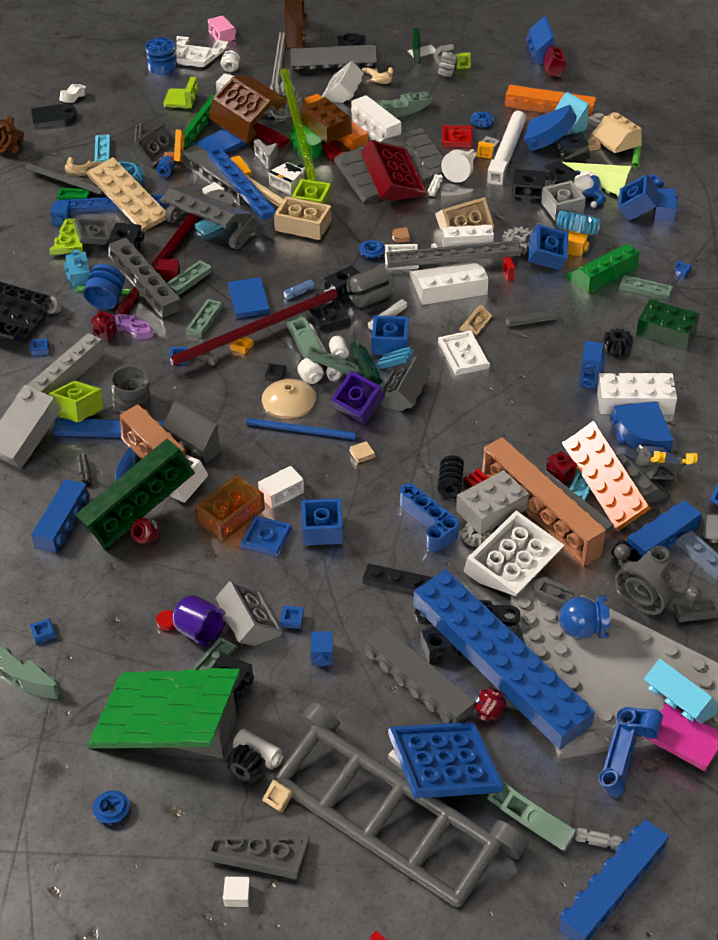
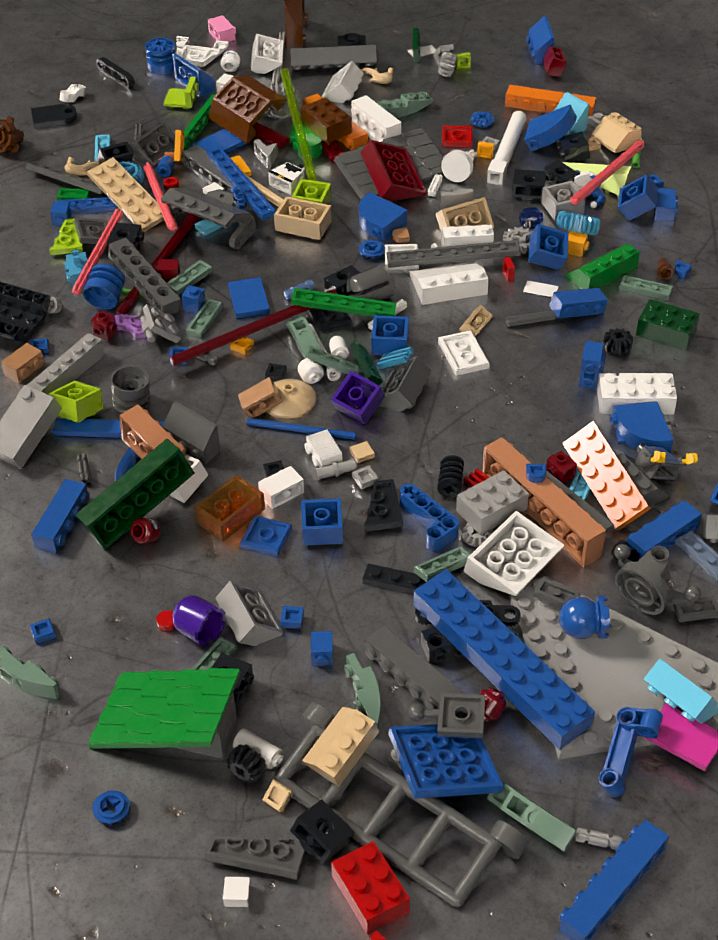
none -> medium nougat brick [1,343,45,383]
none -> coral axle [72,209,124,296]
none -> black beam [96,57,135,88]
none -> black brick [97,142,134,165]
none -> light grey plate [140,304,181,343]
none -> coral axle [143,162,178,232]
none -> red tile [163,177,179,190]
none -> blue slope [172,53,215,96]
none -> blue brick [182,285,206,314]
none -> blue gear [231,185,247,210]
none -> medium nougat brick [238,377,283,418]
none -> white slope [251,34,283,74]
none -> black tile [263,460,284,478]
none -> black brick [290,799,355,865]
none -> green plate [291,288,396,317]
none -> tan slope [302,707,379,787]
none -> white brick [305,429,342,468]
none -> light grey pin [316,459,356,480]
none -> red brick [331,841,410,935]
none -> sand green slope [344,653,381,736]
none -> light grey plate [352,466,378,490]
none -> blue brick [359,192,407,241]
none -> black wing [364,479,403,532]
none -> dark grey plate [408,692,485,738]
none -> sand green tile [414,547,471,582]
none -> clear blue head [519,207,544,229]
none -> white sticker [523,280,559,297]
none -> blue tile [526,464,546,483]
none -> blue brick [550,288,608,318]
none -> coral axle [570,140,645,206]
none -> reddish brown cone [657,258,674,280]

